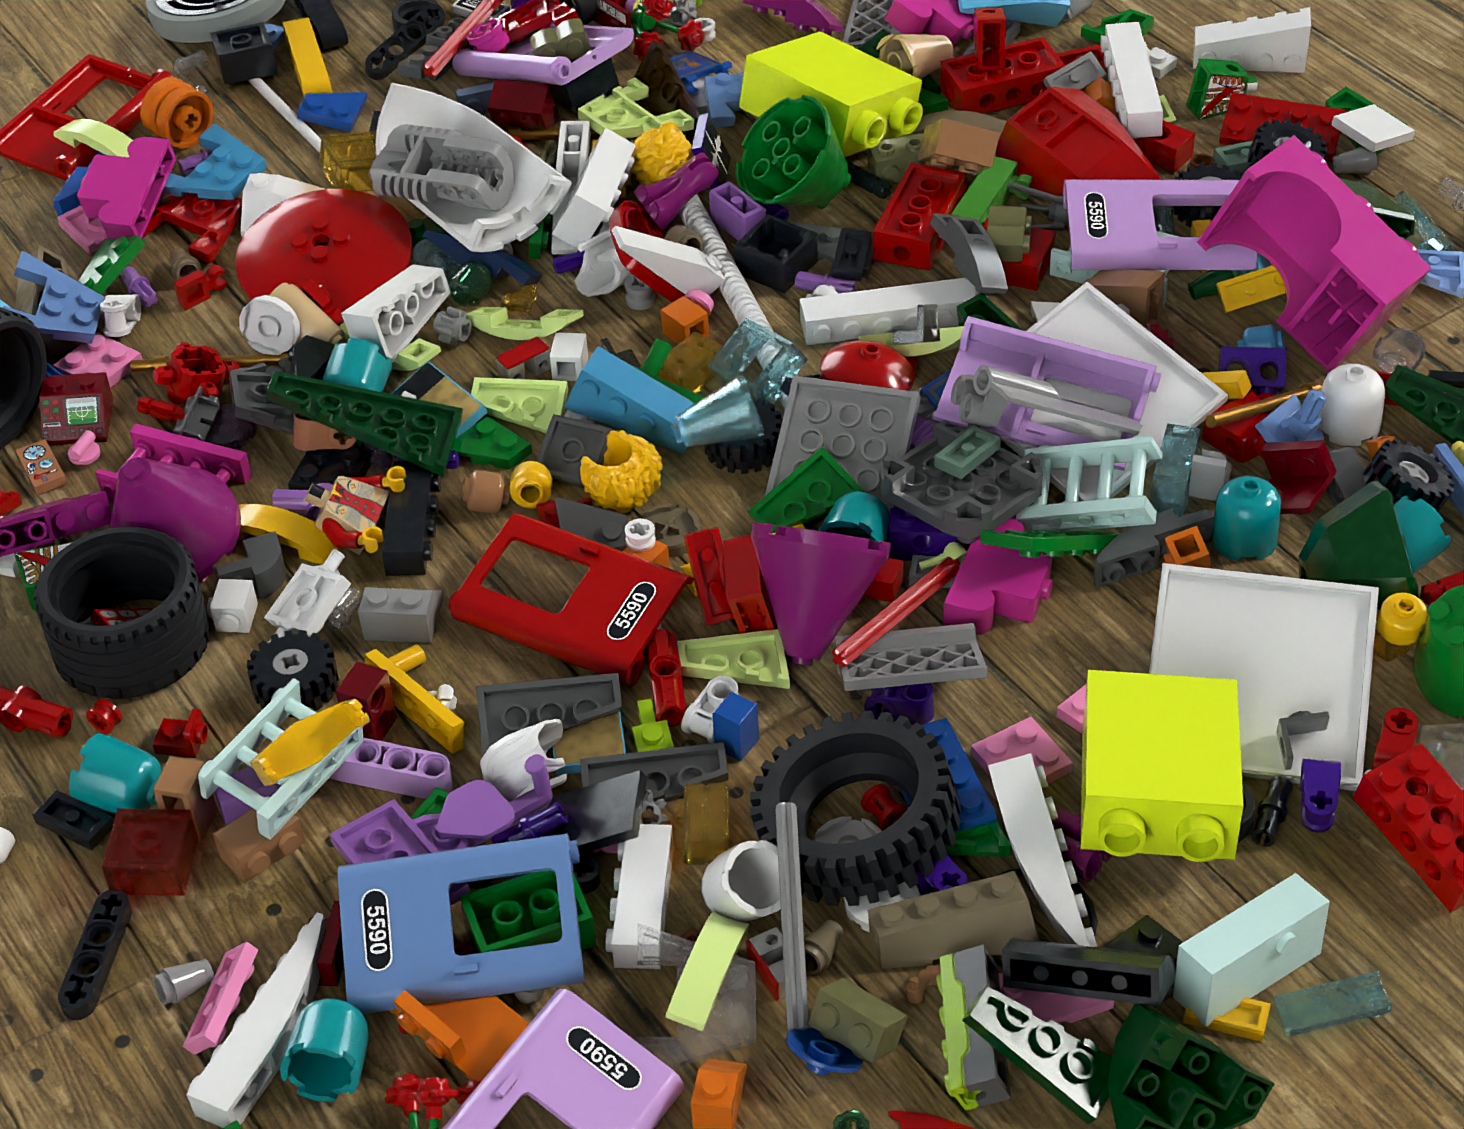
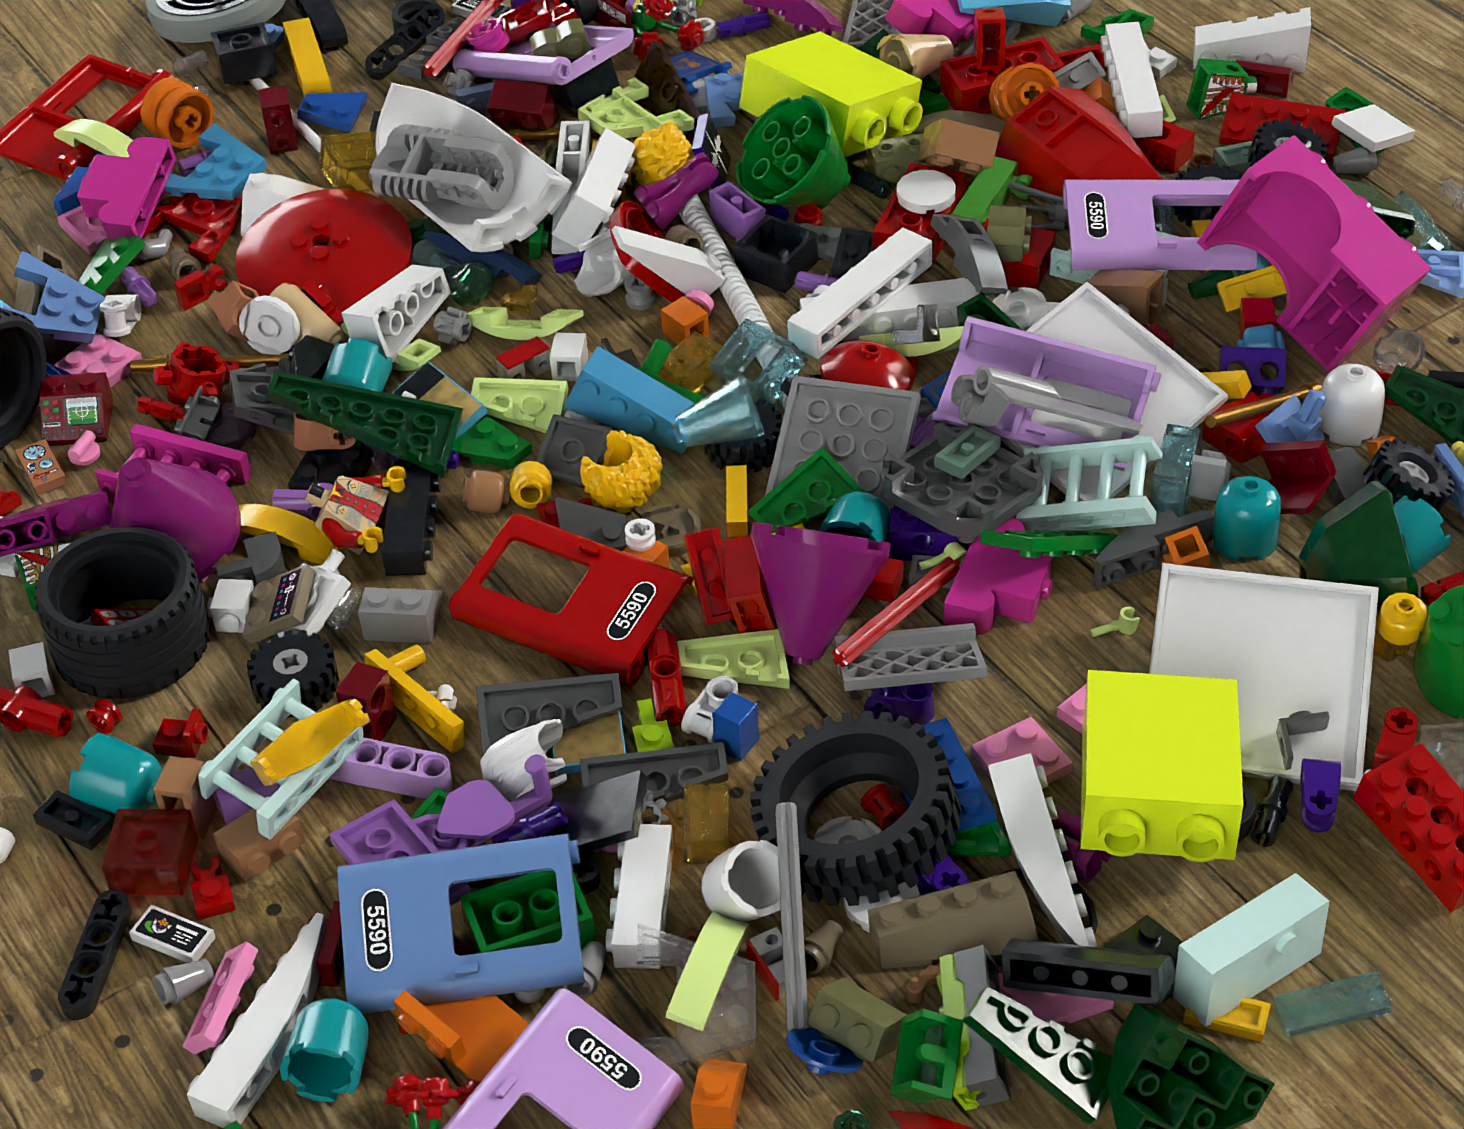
none -> white brick [8,642,55,697]
none -> tile [129,905,216,963]
none -> light grey arm [137,229,173,260]
none -> red plate [190,856,236,920]
none -> nougat brick [207,280,260,342]
none -> dark tan plate [242,564,315,644]
none -> dark red brick [258,85,298,155]
none -> light grey gear [443,68,478,99]
none -> light grey cone [563,941,607,998]
none -> dark purple axle [716,12,770,39]
none -> yellow piece [726,465,748,537]
none -> white brick [787,228,932,359]
none -> red plate [794,204,823,226]
none -> green window [890,1008,964,1104]
none -> white tile [897,170,956,214]
none -> orange wheel [989,63,1060,121]
none -> white tile [992,287,1049,331]
none -> yellowish green hand [1090,607,1140,637]
none -> dark red panel [1236,60,1293,98]
none -> red brick [1238,298,1276,340]

